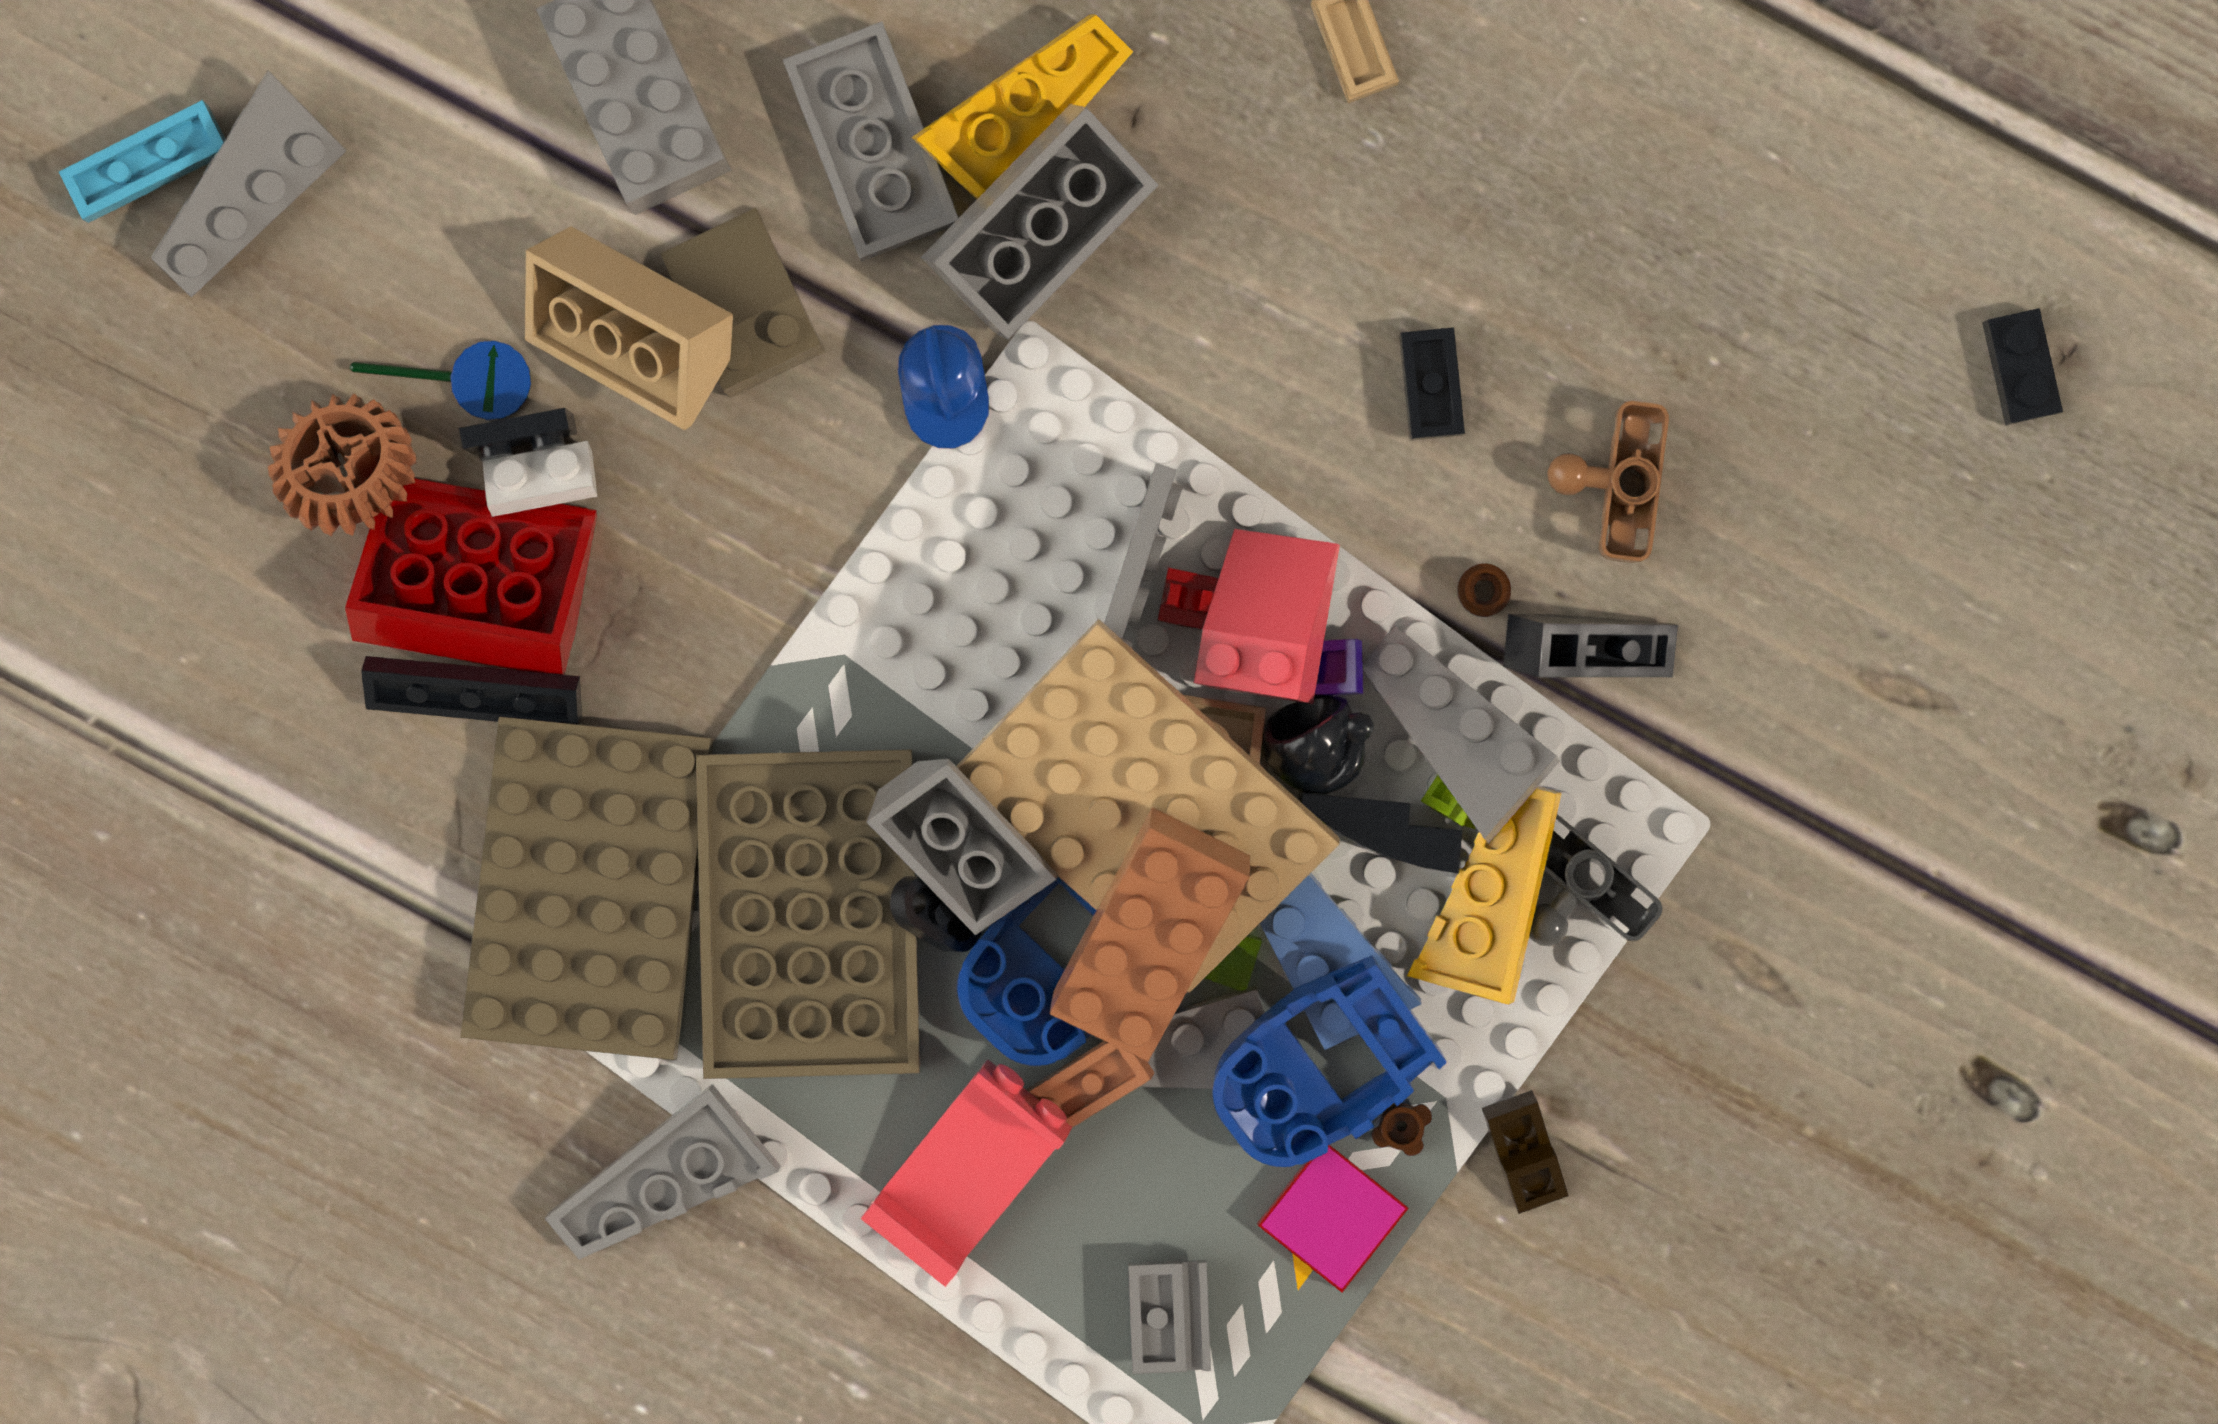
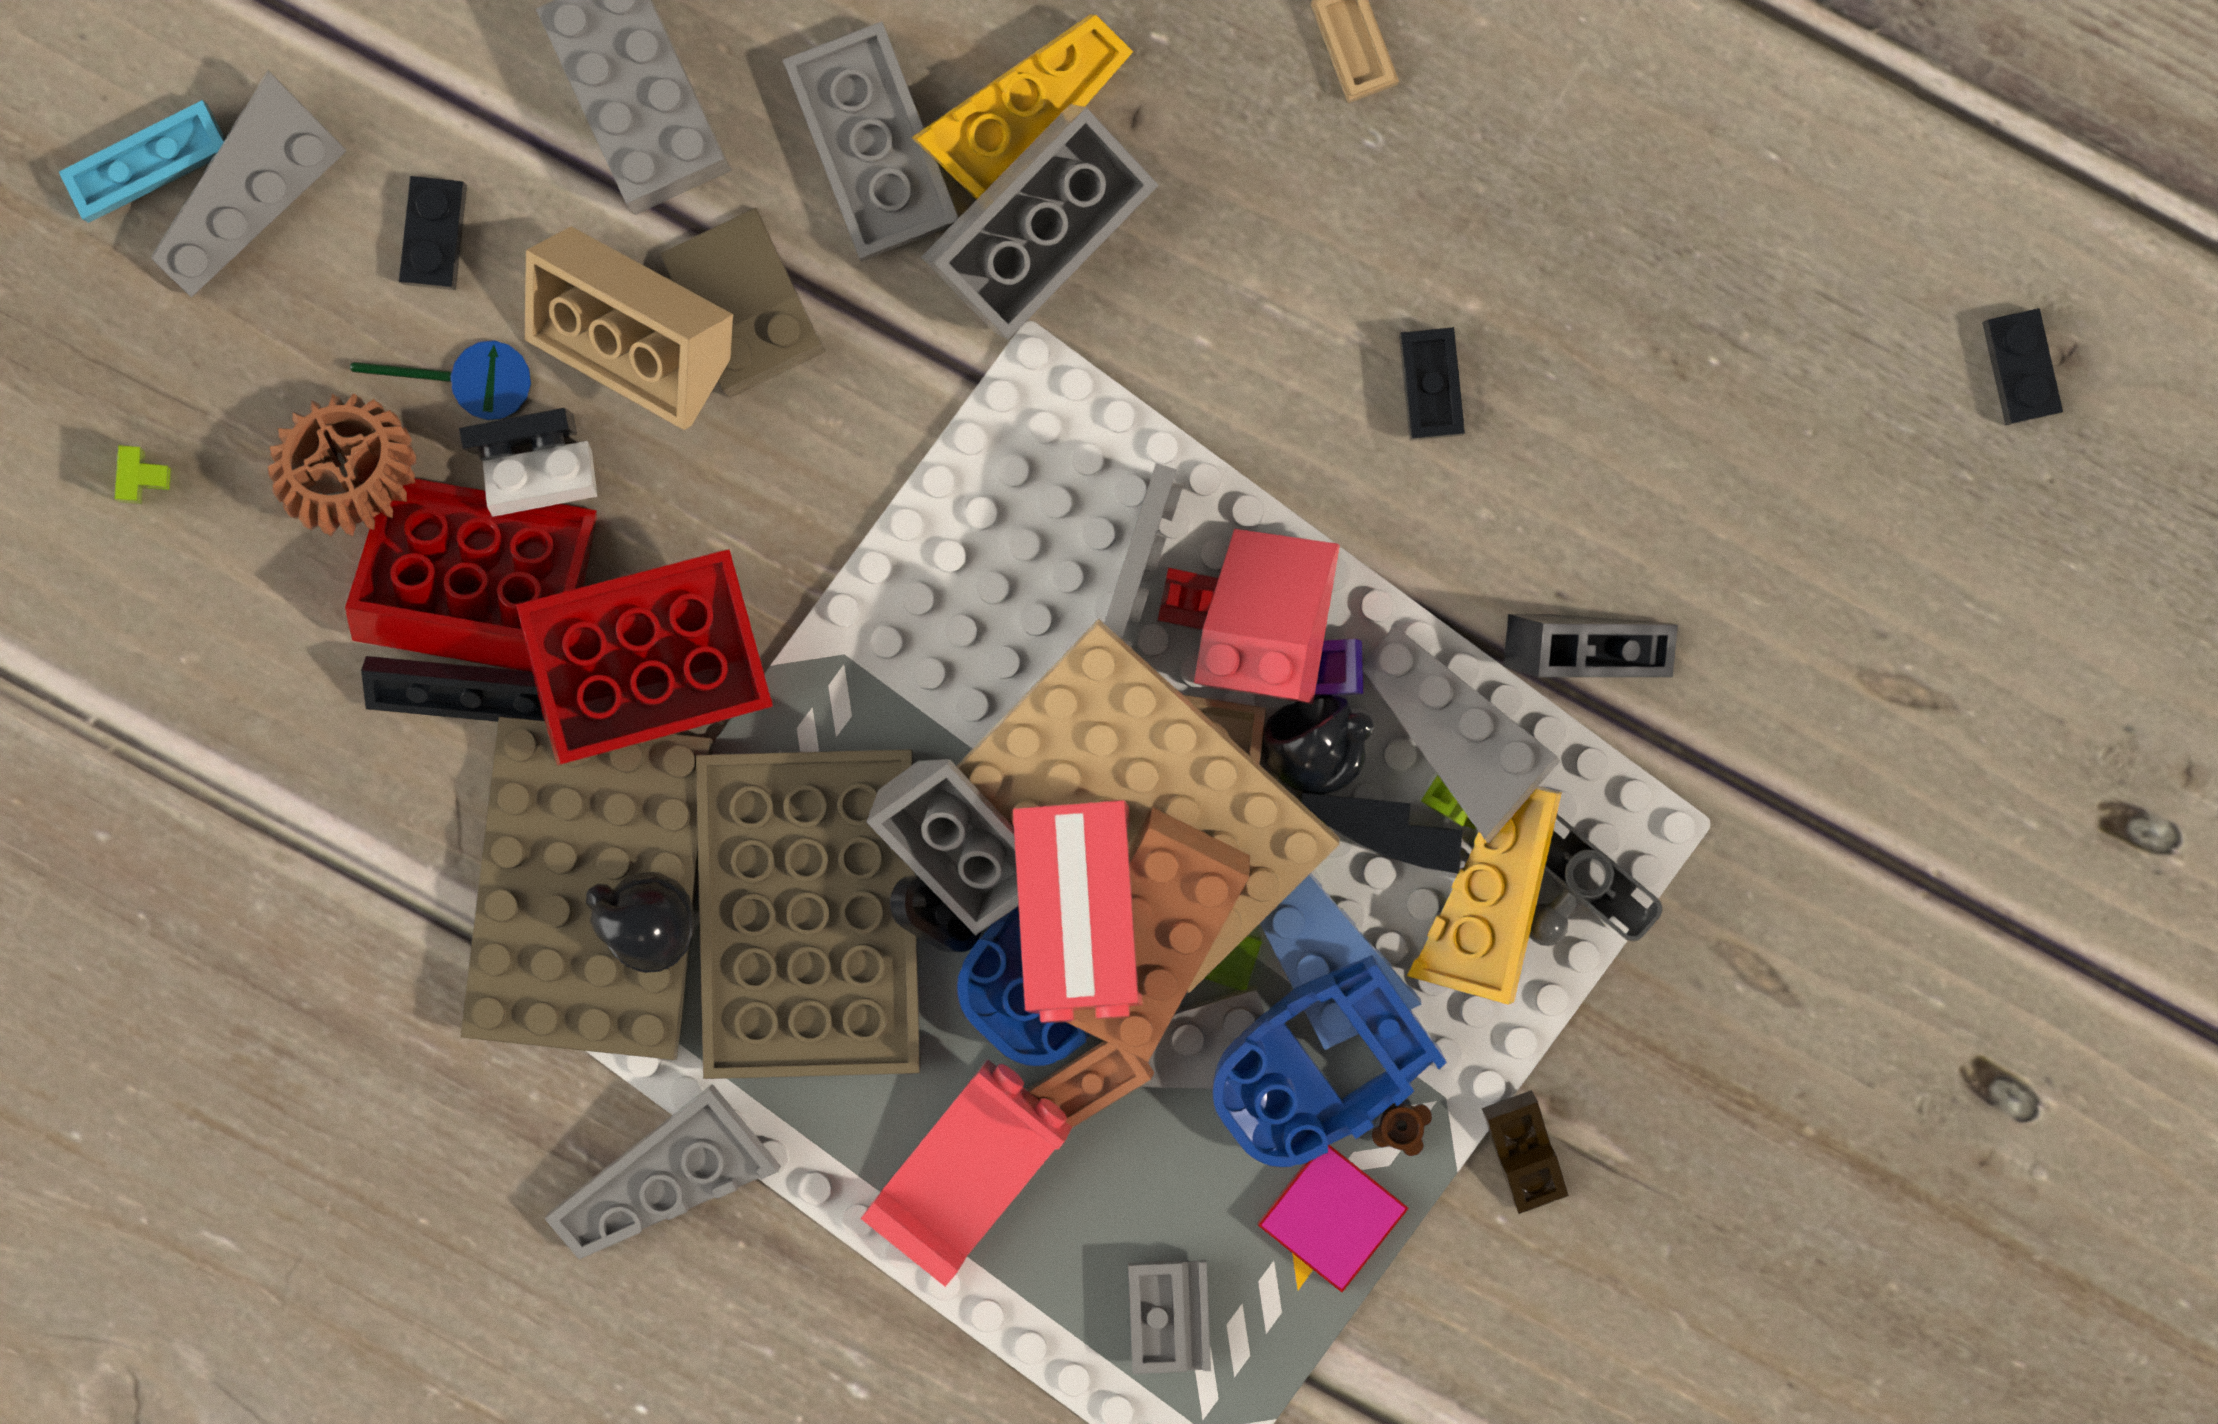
blue piece [898,325,989,448] -> none
reddish brown plate [1457,563,1511,617] -> none
medium nougat piece [1547,401,1669,563] -> none
none -> lime tile [114,445,171,504]
none -> black plate [399,176,467,290]
none -> red slope [516,549,773,766]
none -> black piece [586,872,695,973]
none -> coral panel [1013,800,1142,1023]

